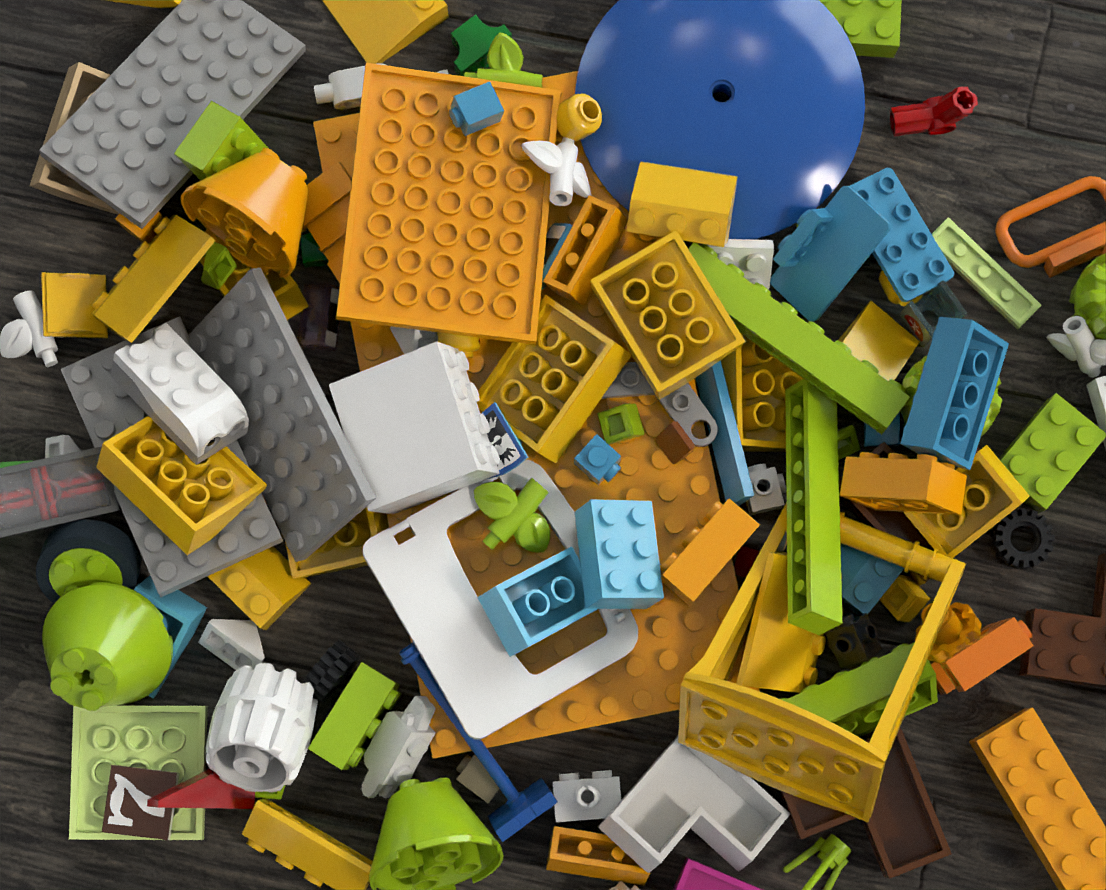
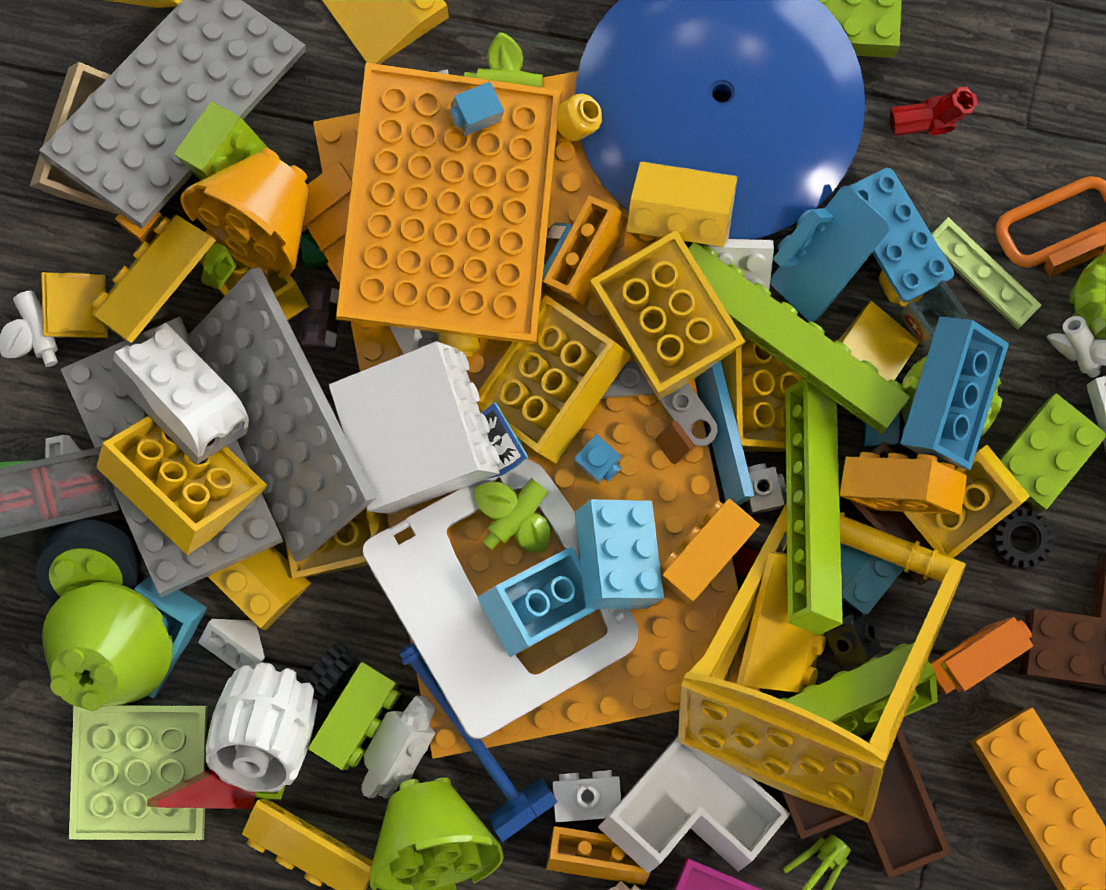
reddish brown tile [102,765,179,840] -> none
white piece [314,63,386,109] -> none
green brick [451,14,512,76] -> none
dark tan brick [456,754,509,804] -> none
white plant [521,137,591,206] -> none
lime slope [597,404,644,444] -> none
lime slope [838,425,860,460] -> none
yellow slope [879,575,930,622] -> none
light orange plant [915,602,982,663] -> none

